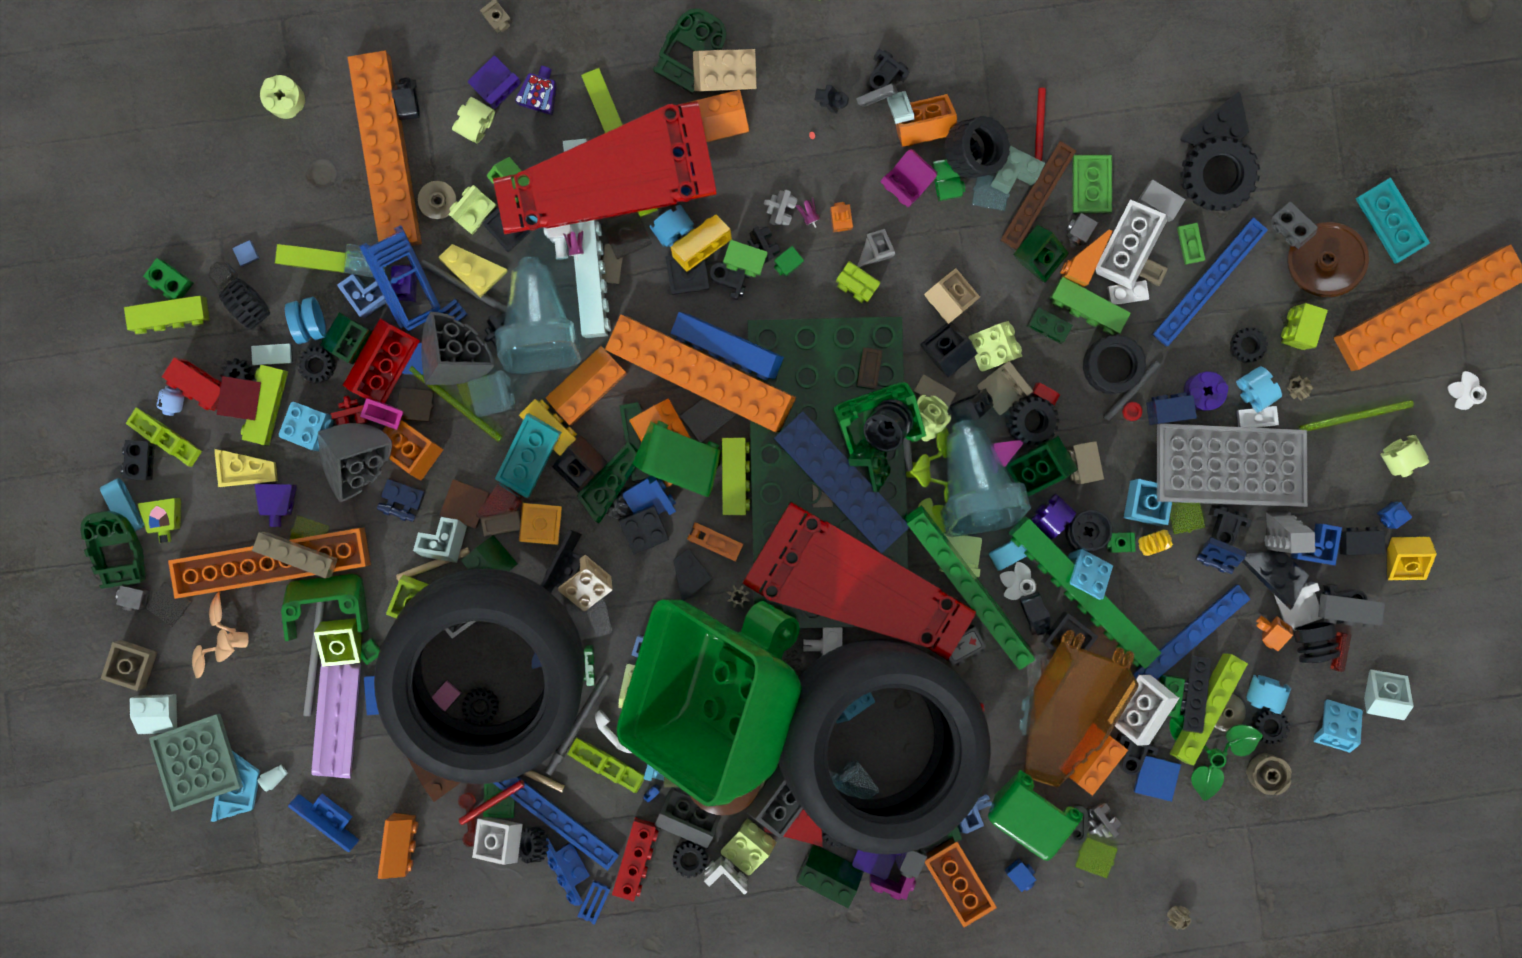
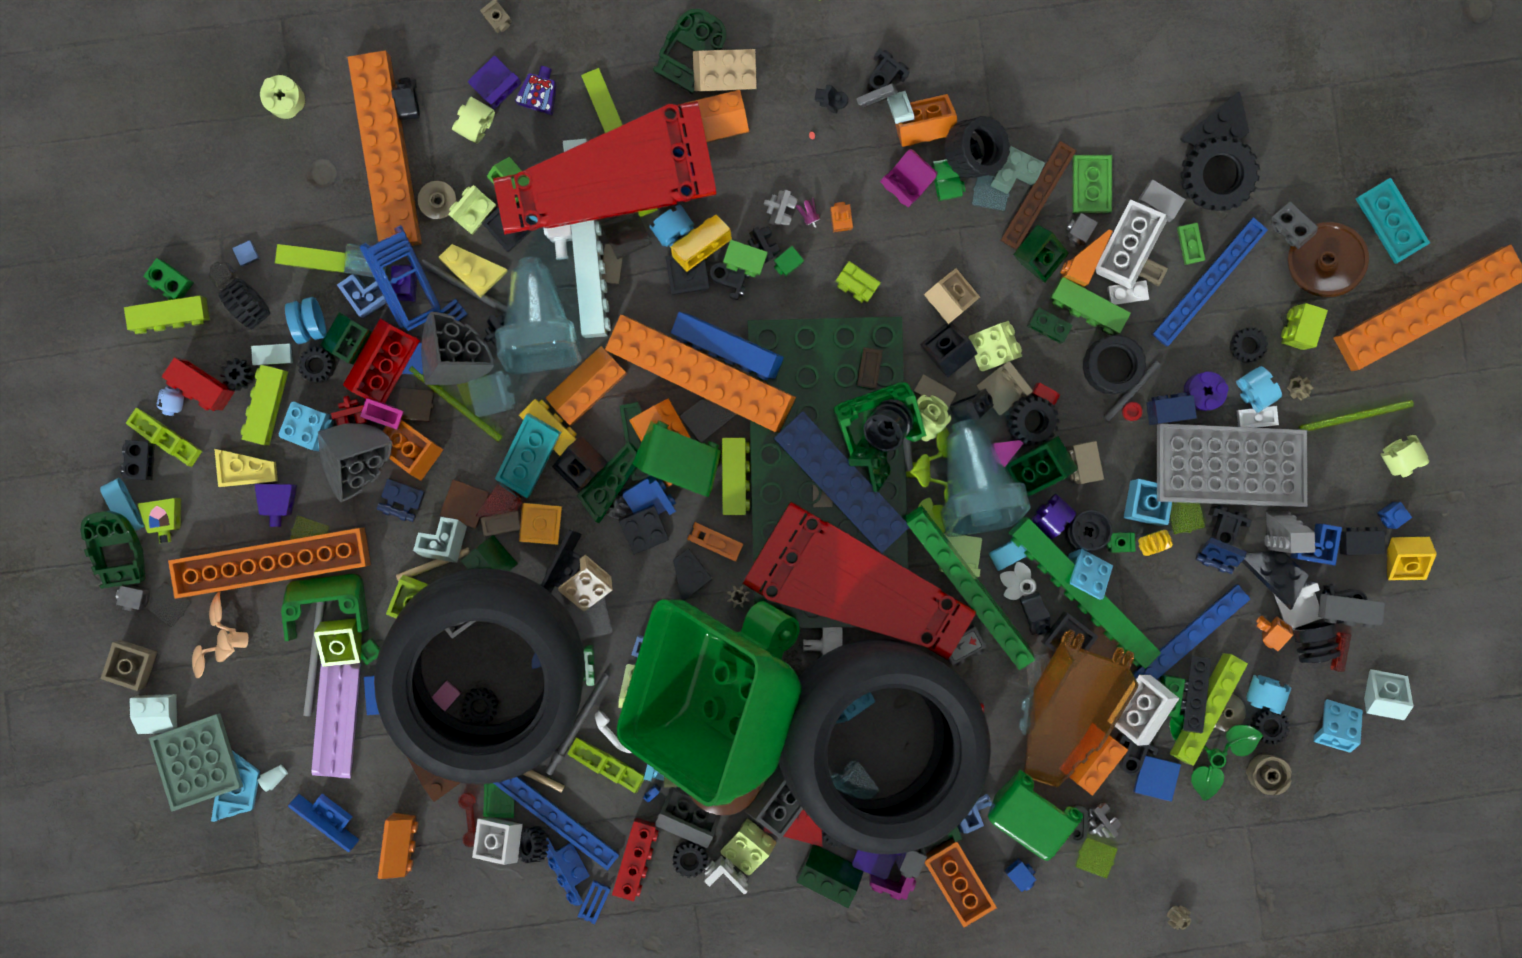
dark red piece [216,376,261,421] -> none
dark tan brick [252,532,338,578] -> none
red bar [459,780,525,825] -> none
flat silver piece [563,231,584,261] -> none
light grey slope [858,229,895,268] -> none
red bar [1035,88,1046,161] -> none
white plate [1448,371,1487,410] -> none

